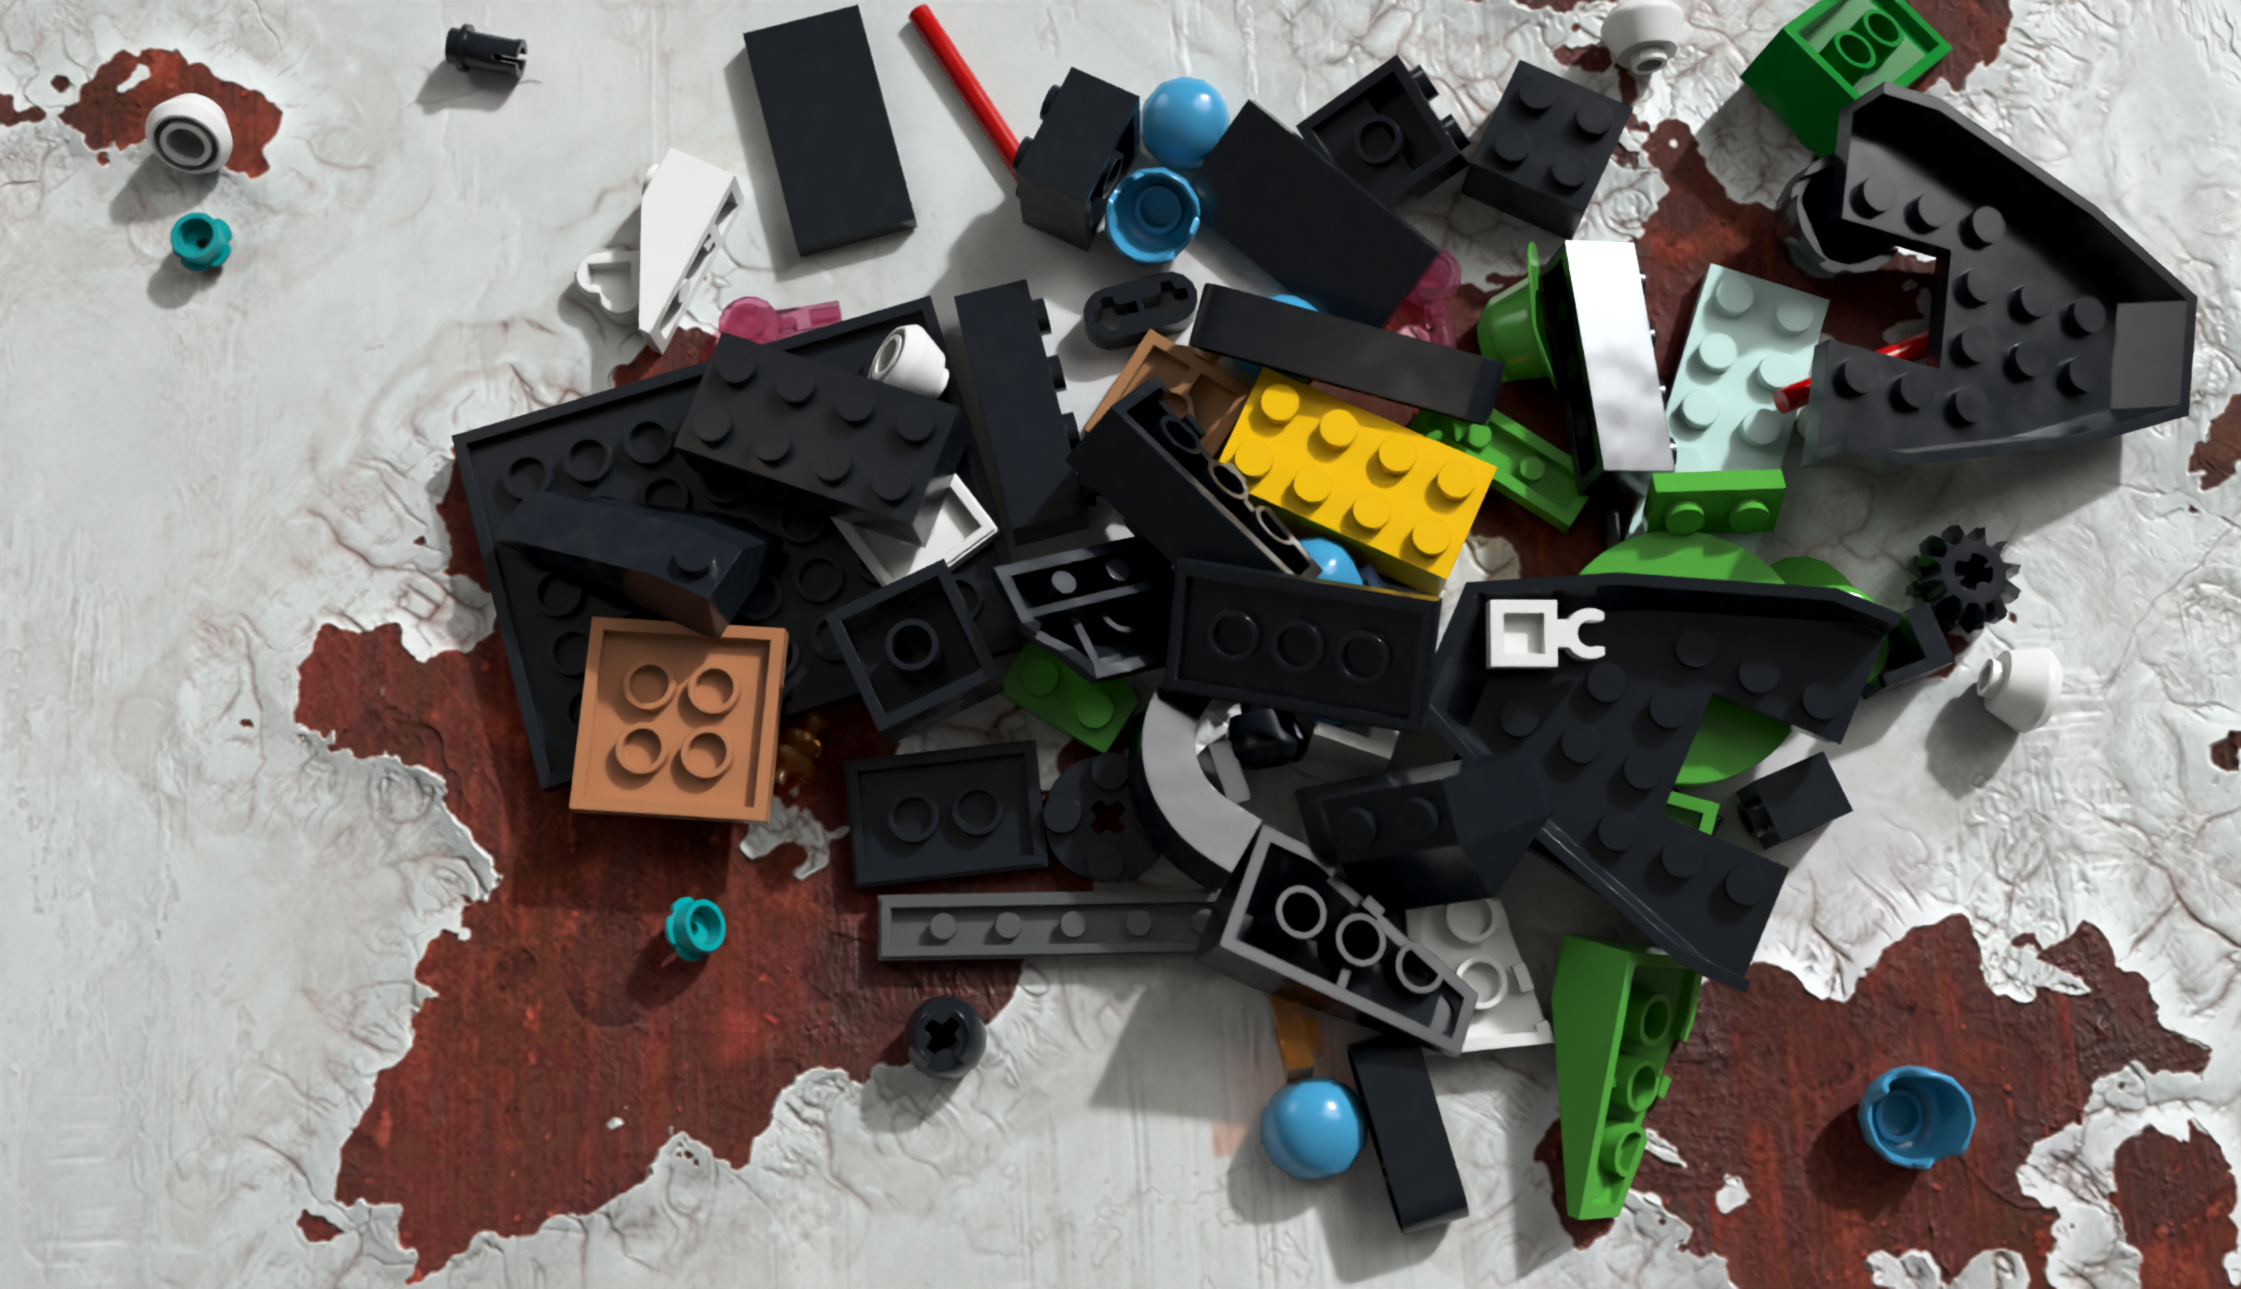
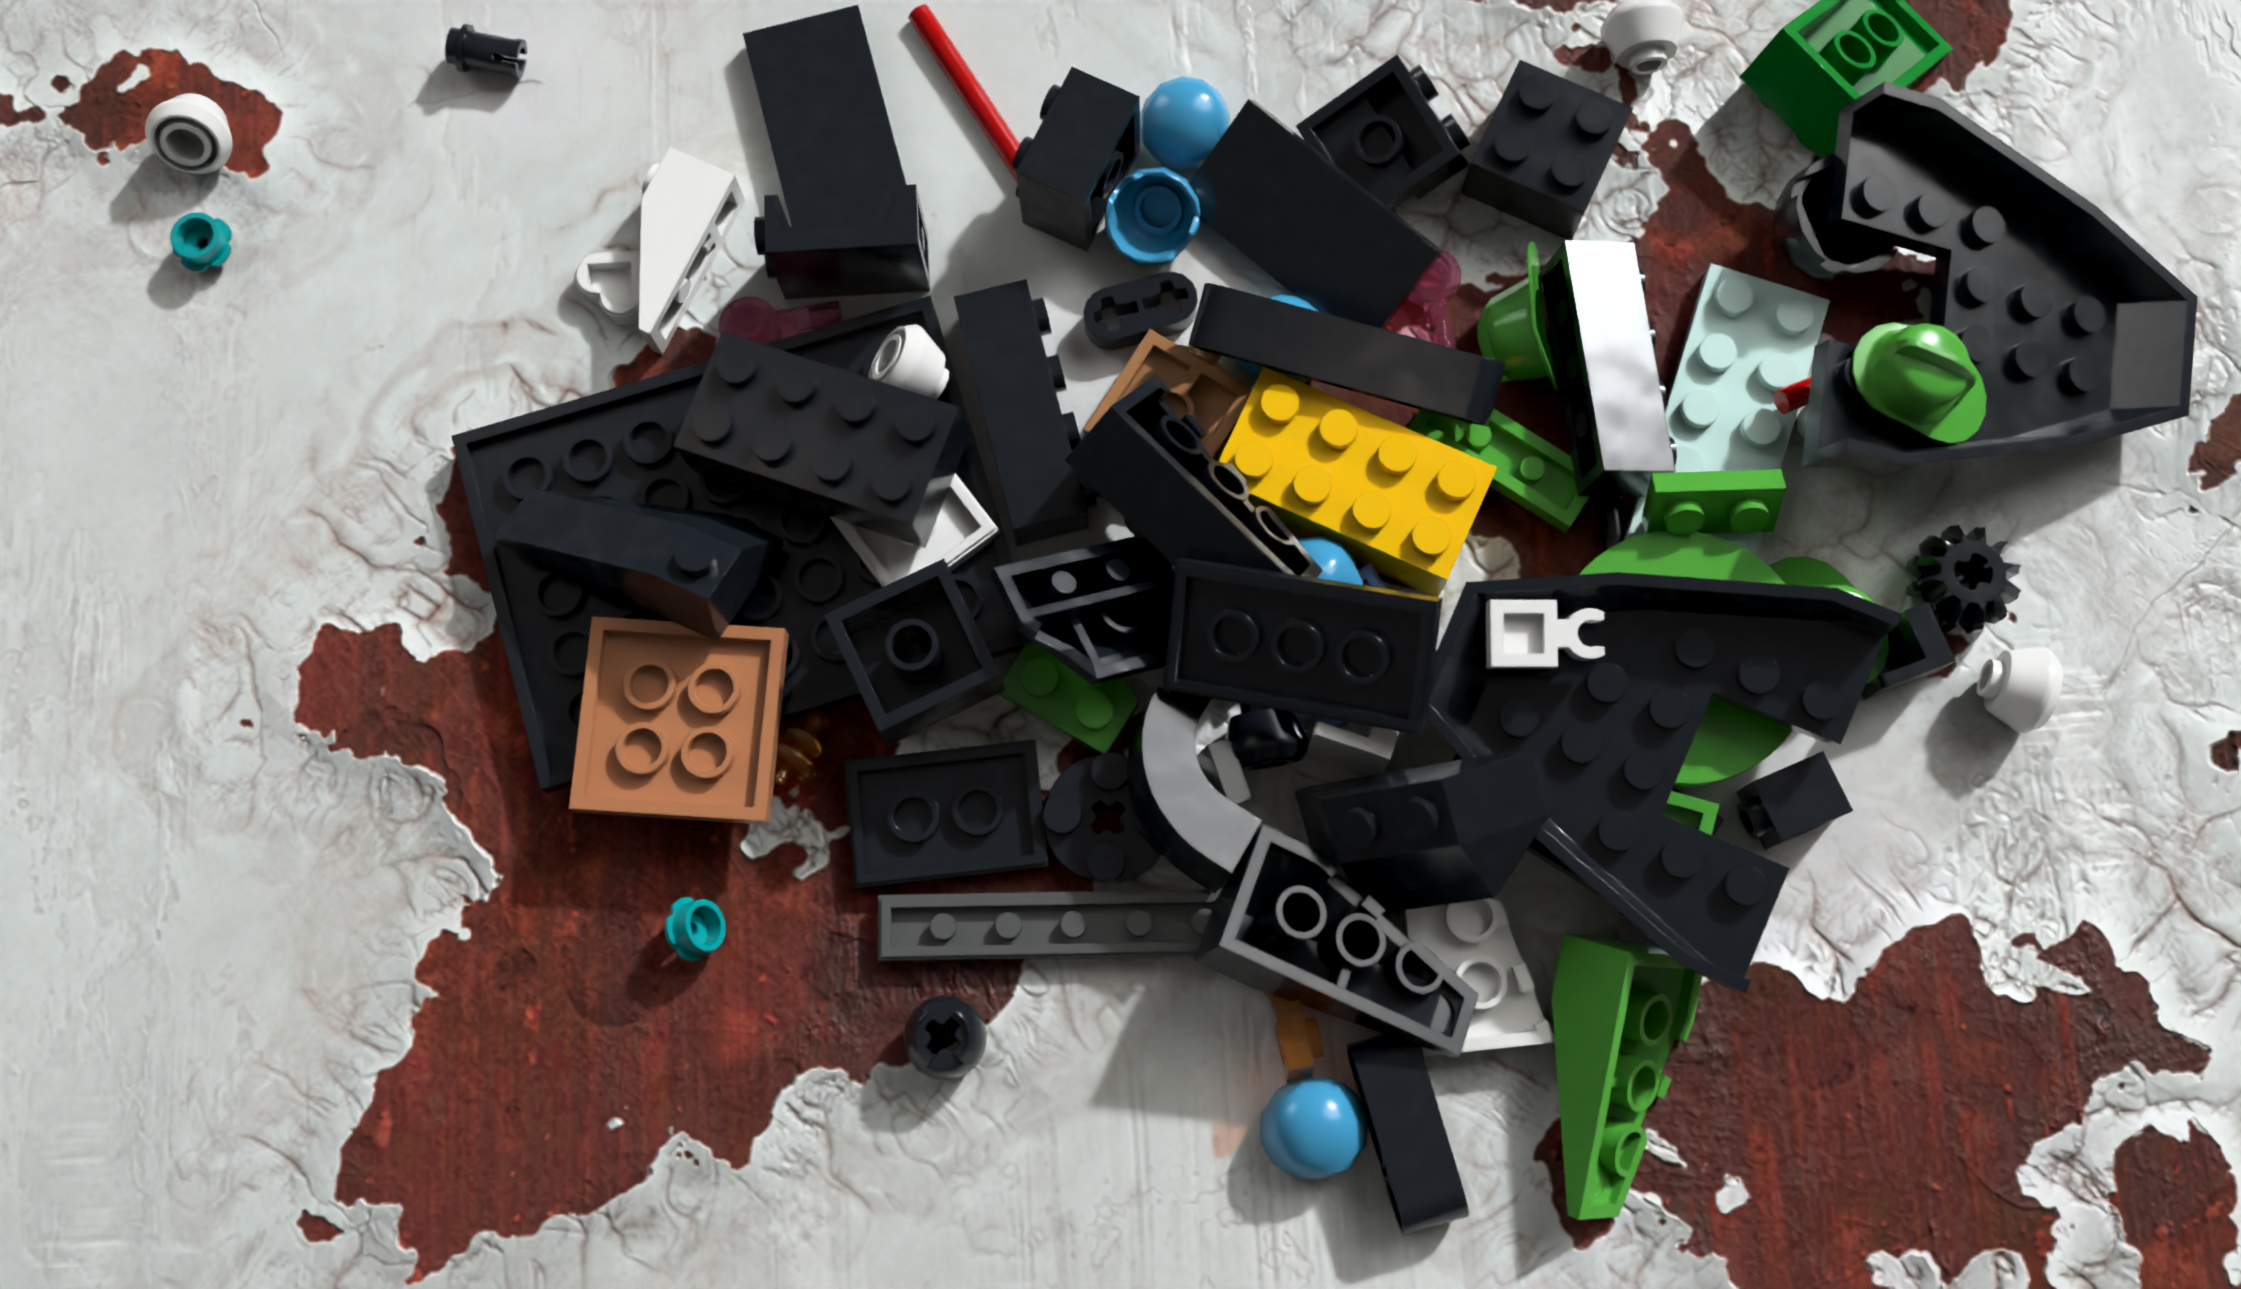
dark azure hair [1857,1065,1976,1170] -> none
none -> black panel [754,184,930,300]
none -> bright green piece [1852,322,1987,444]

